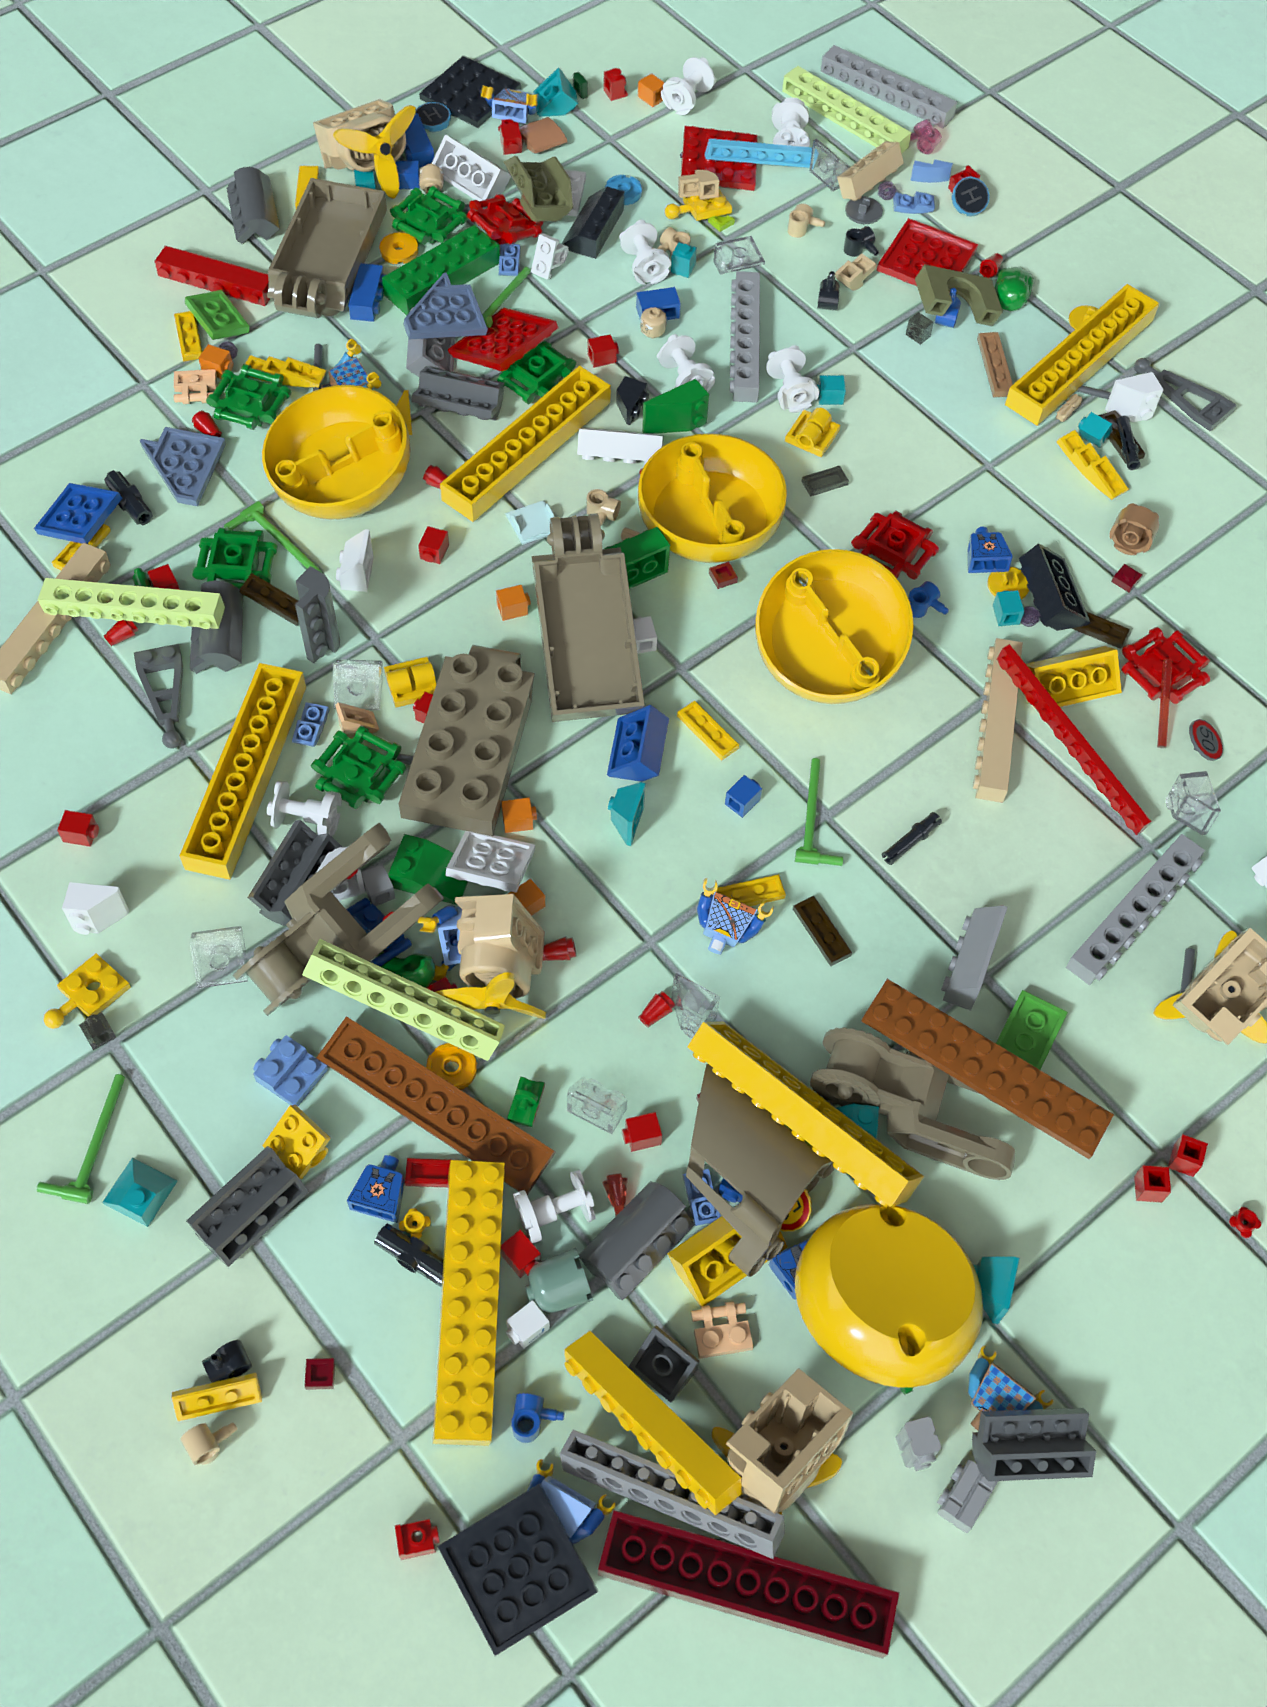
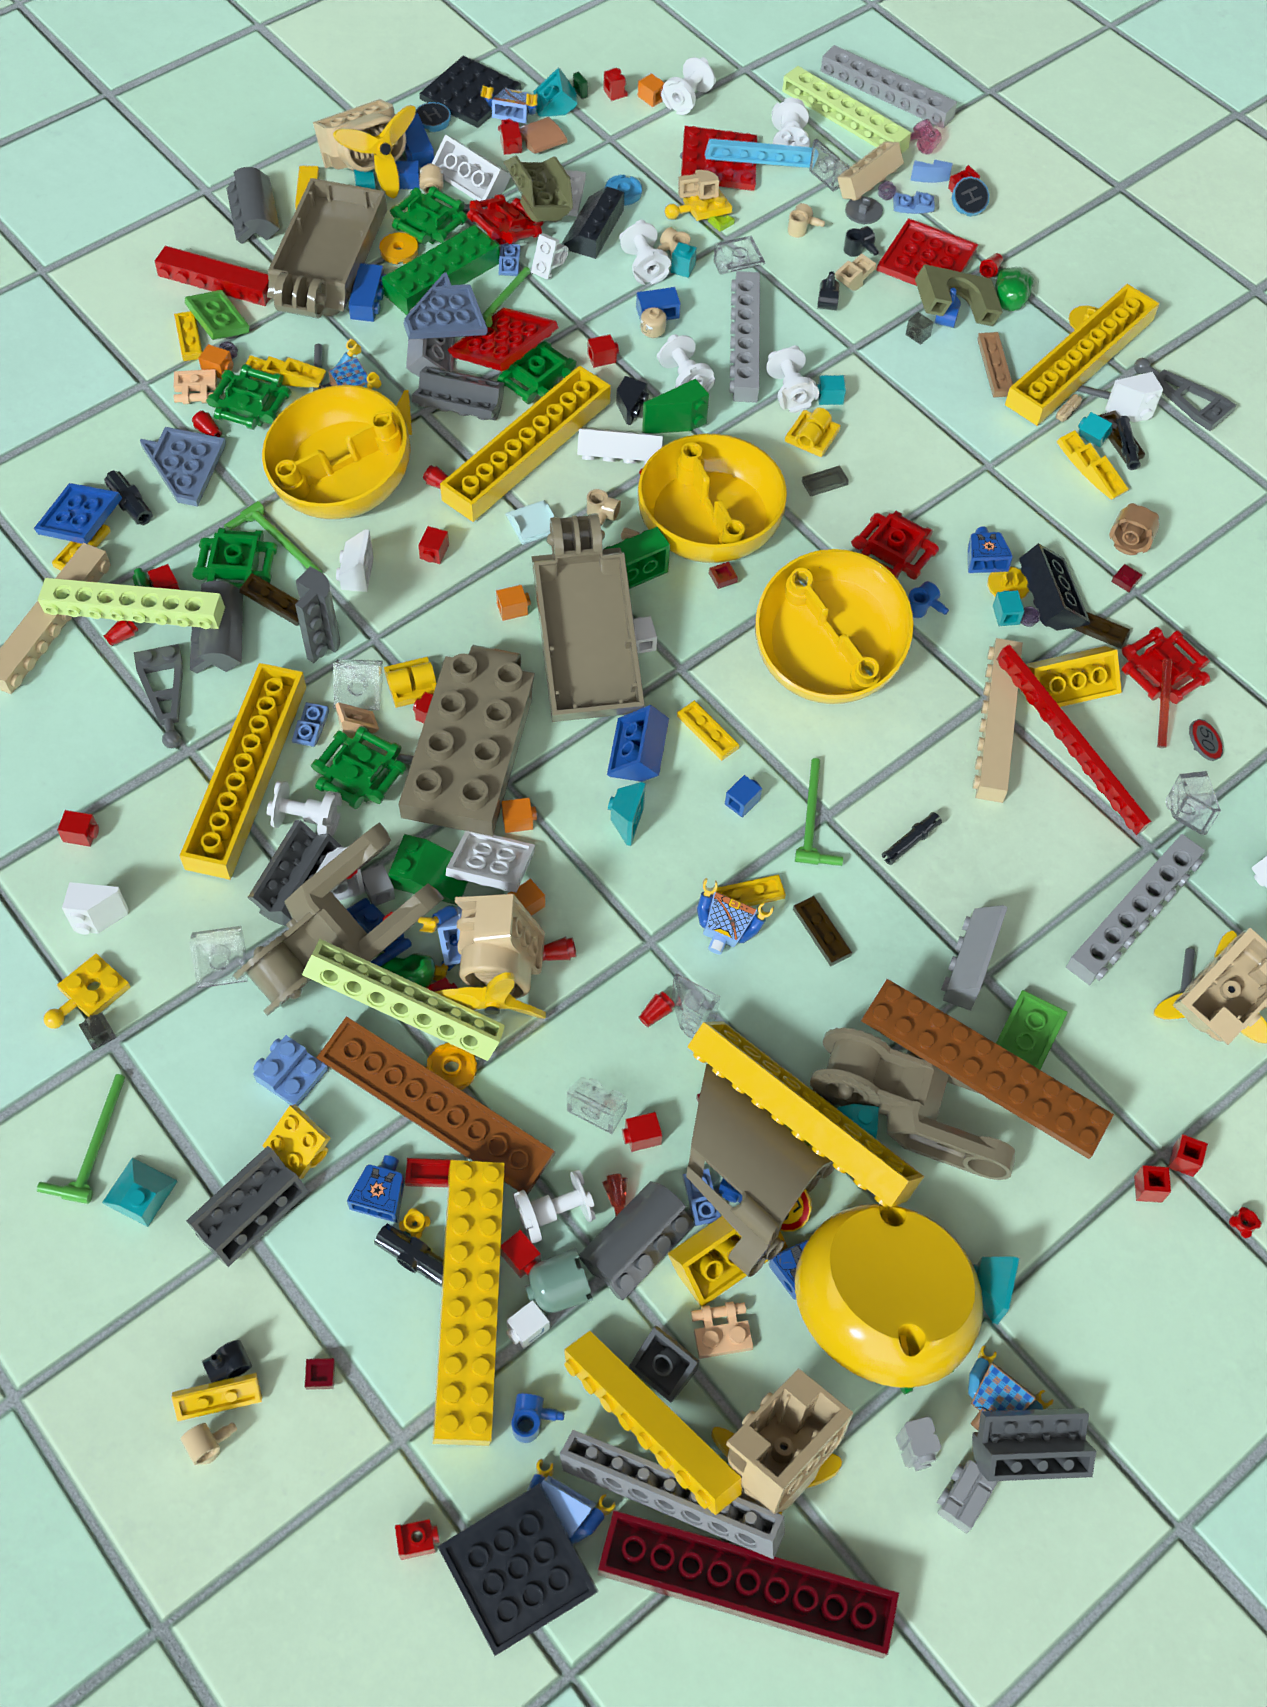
green hips [507,1076,545,1127] -> none

